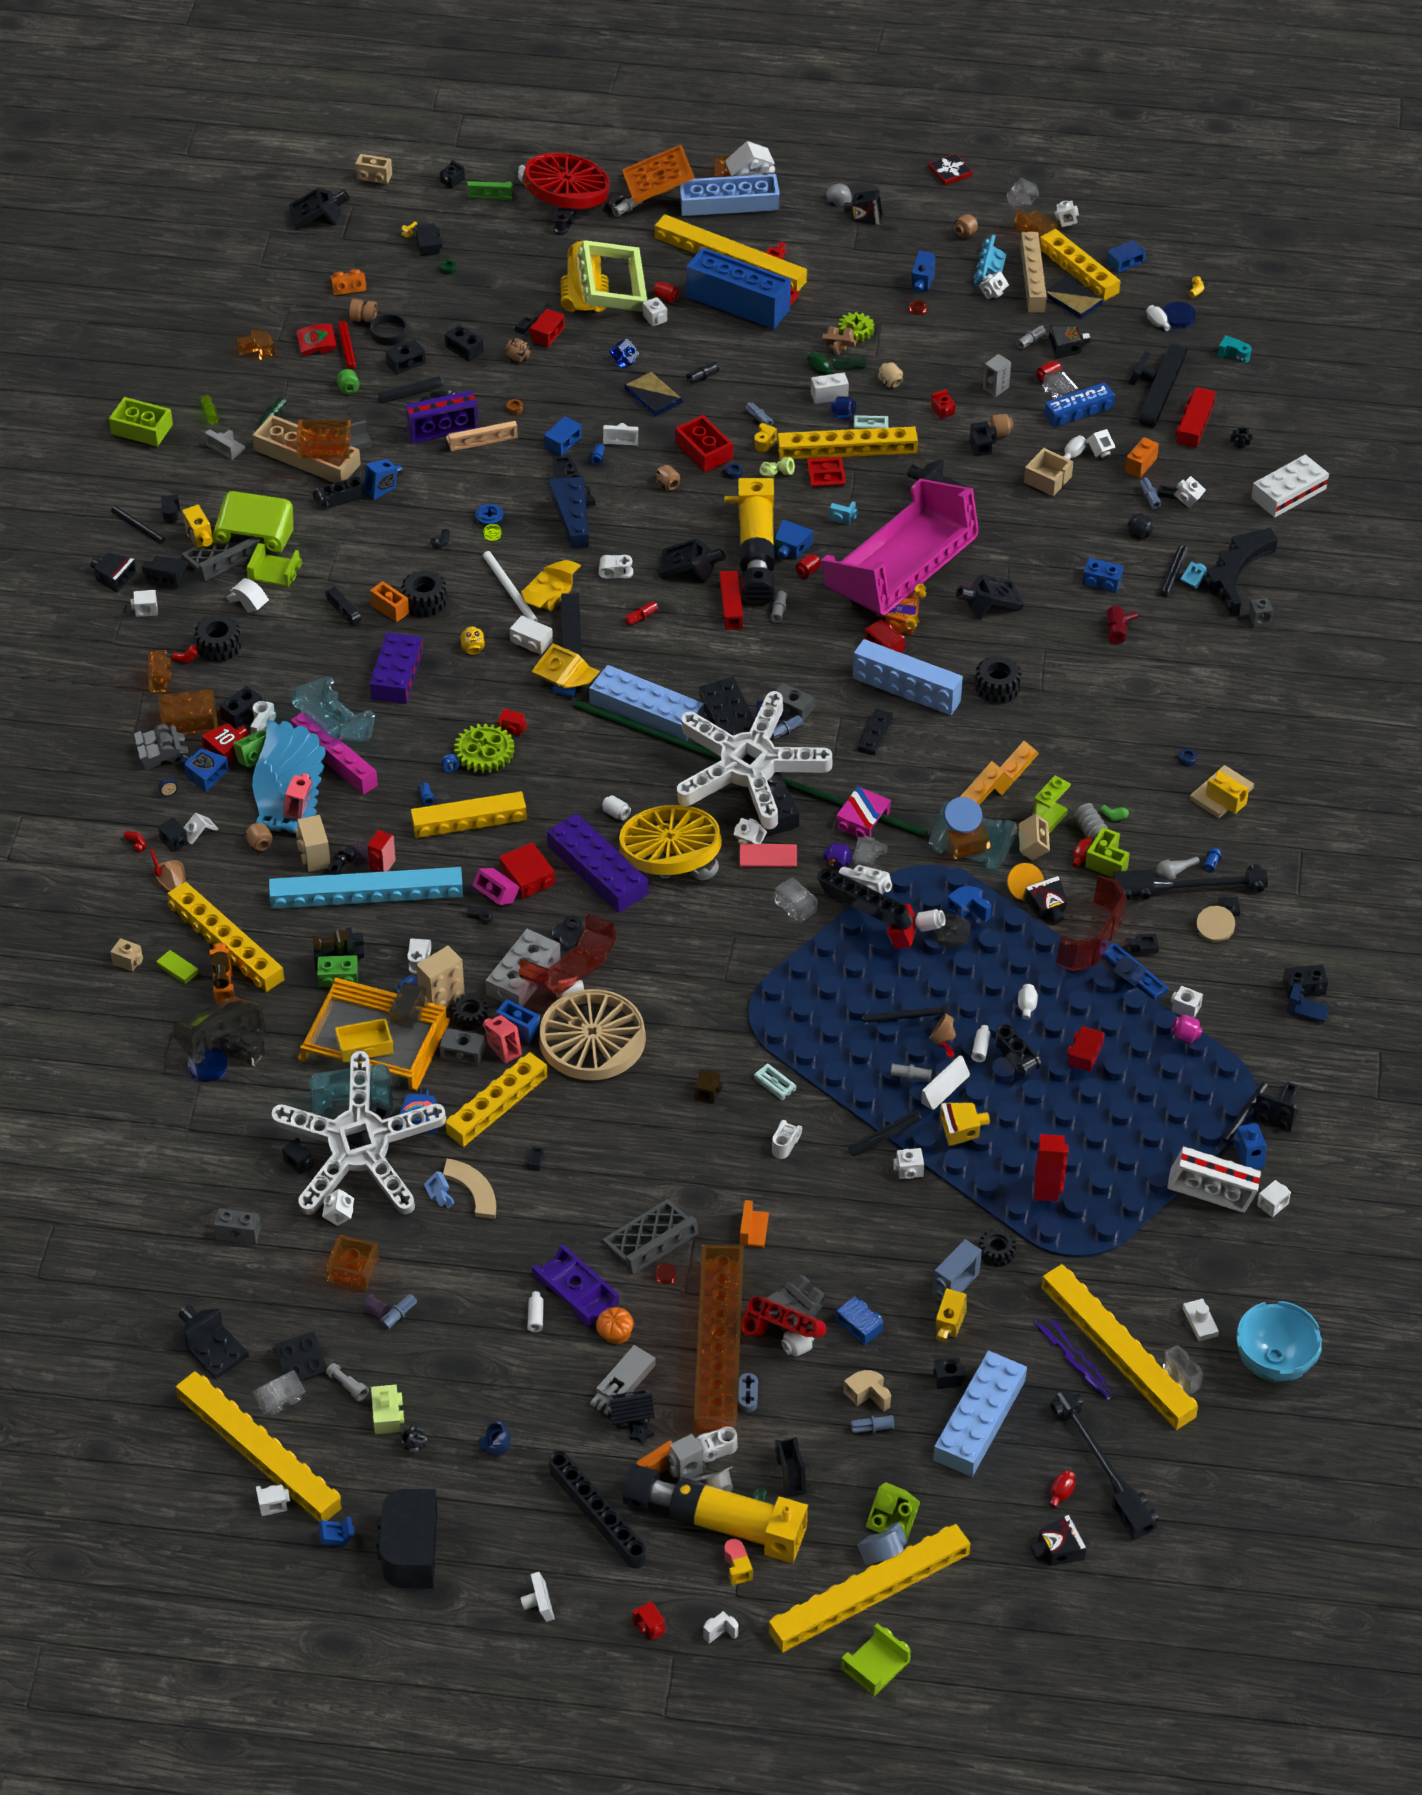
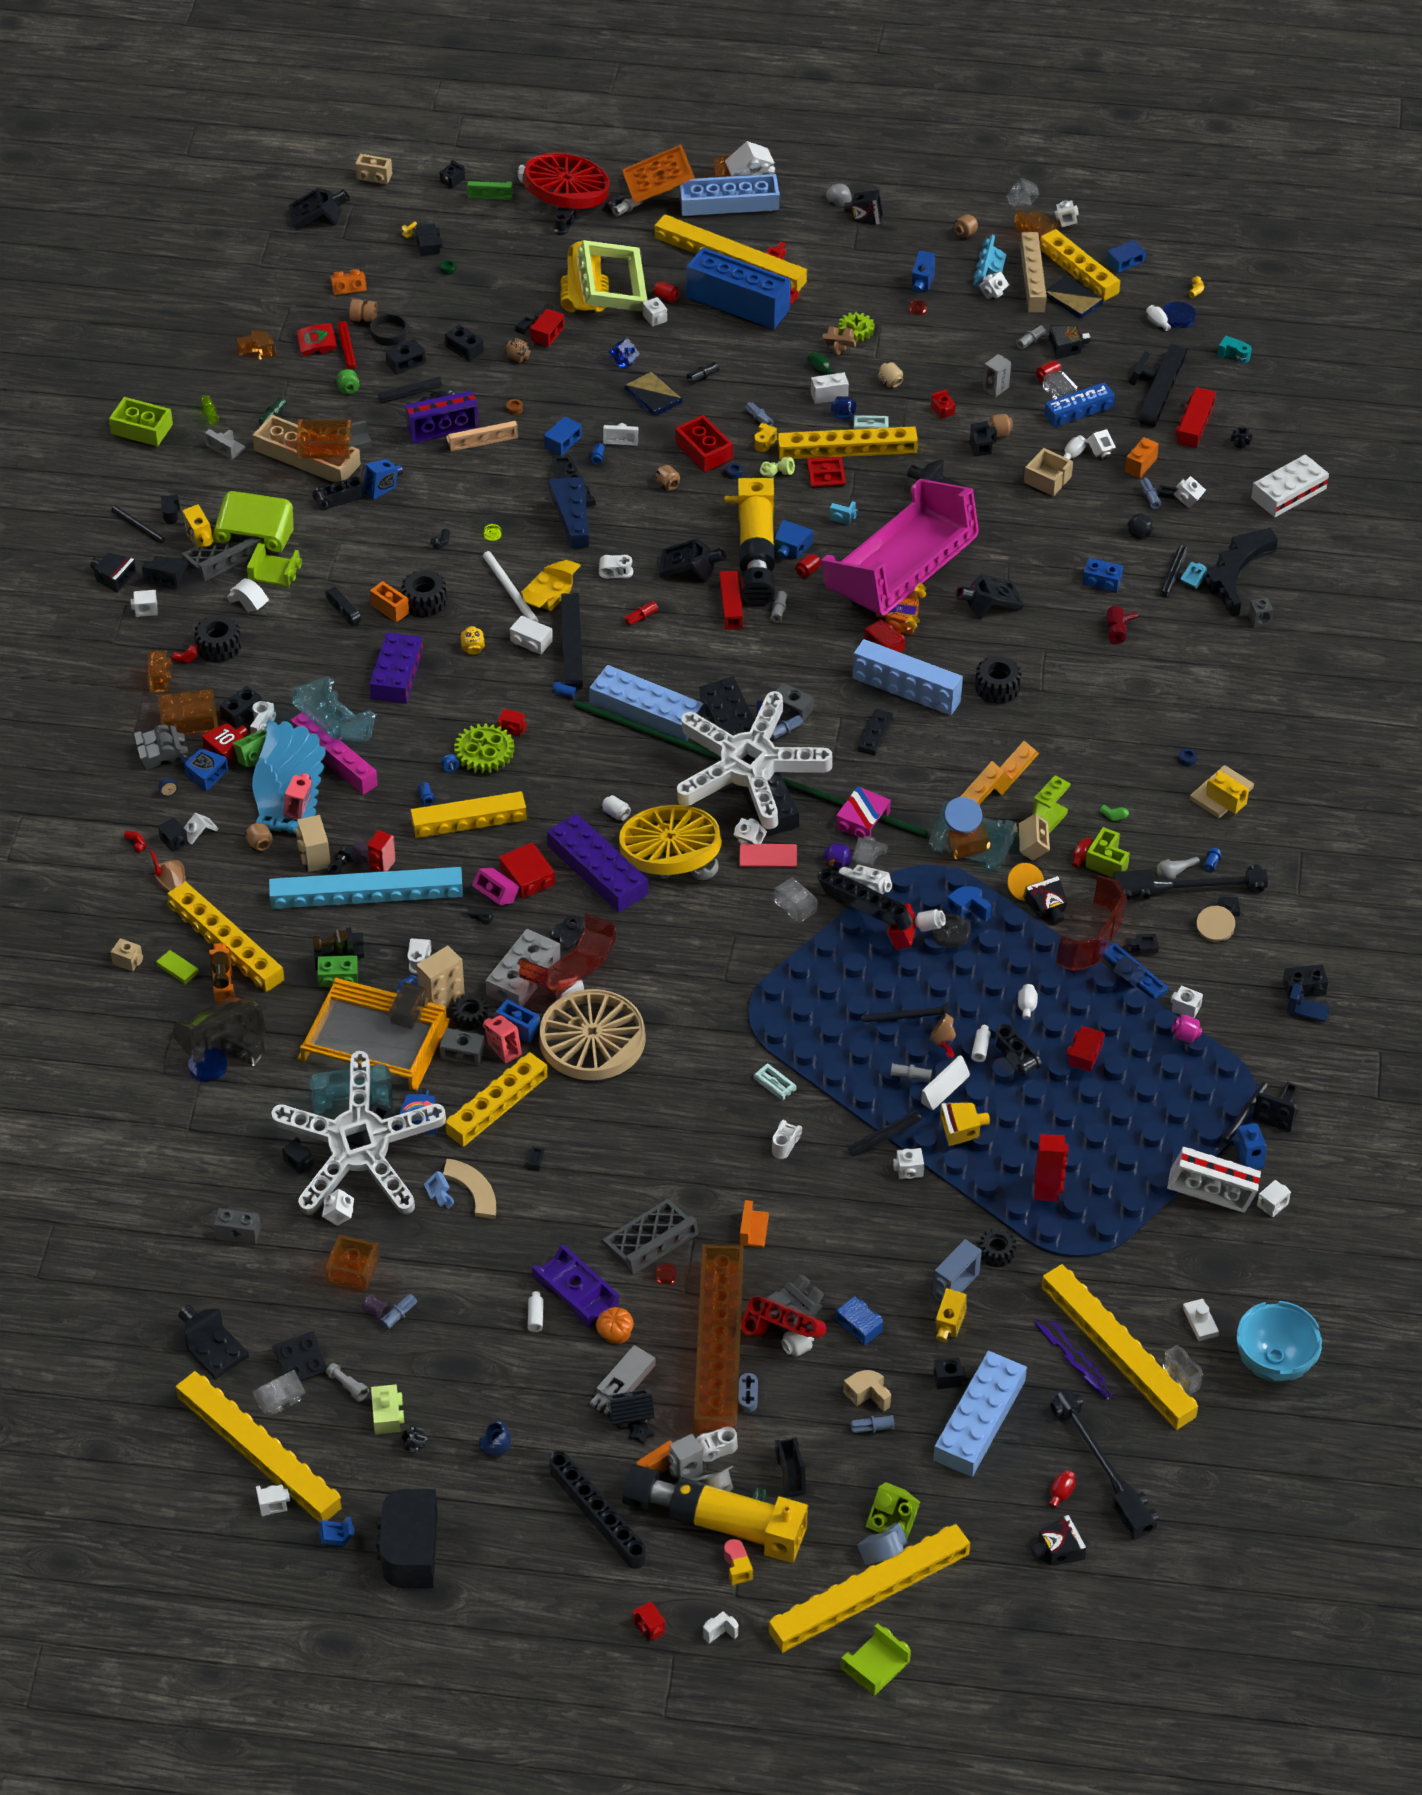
yellow container [335,1018,394,1063] -> none
blue gear [475,504,504,526] -> none
white tile [521,1572,555,1622] -> none
yellow piece [531,643,600,689] -> none
dark brown brick [695,1069,723,1103] -> none
clear green axle [832,356,867,370] -> none
tile [928,154,973,185] -> none
light grey piece [1074,803,1108,840] -> none

